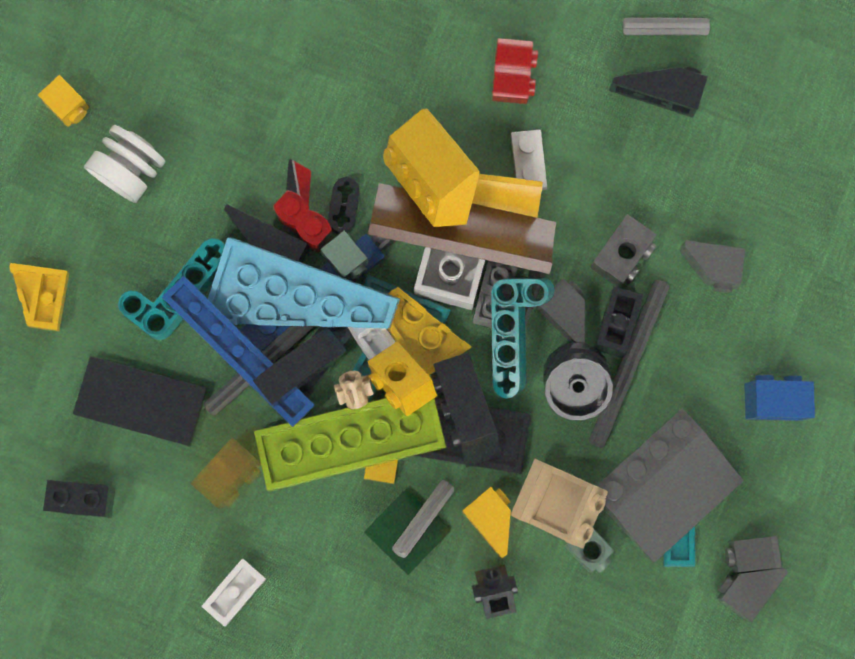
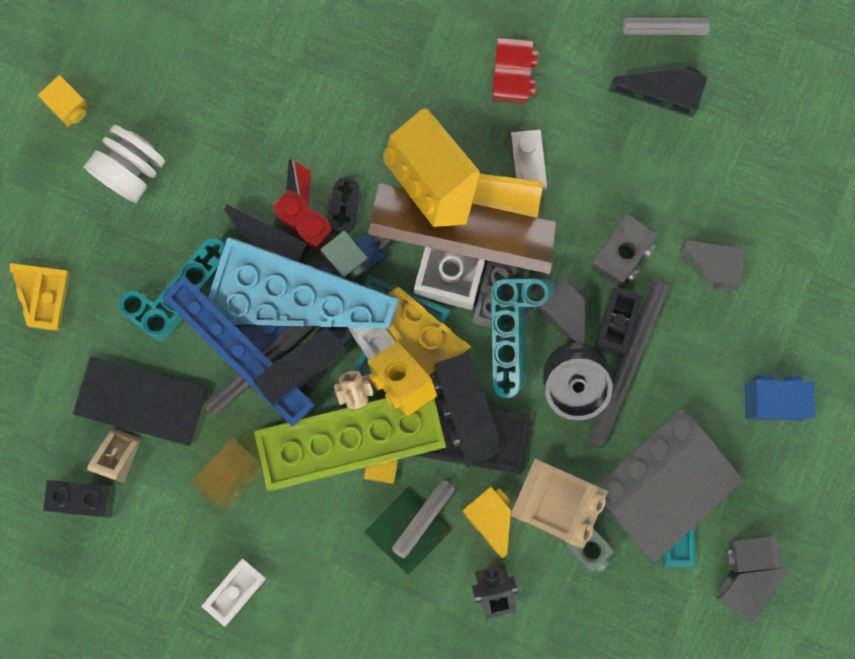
none -> tan slope [87,428,140,483]

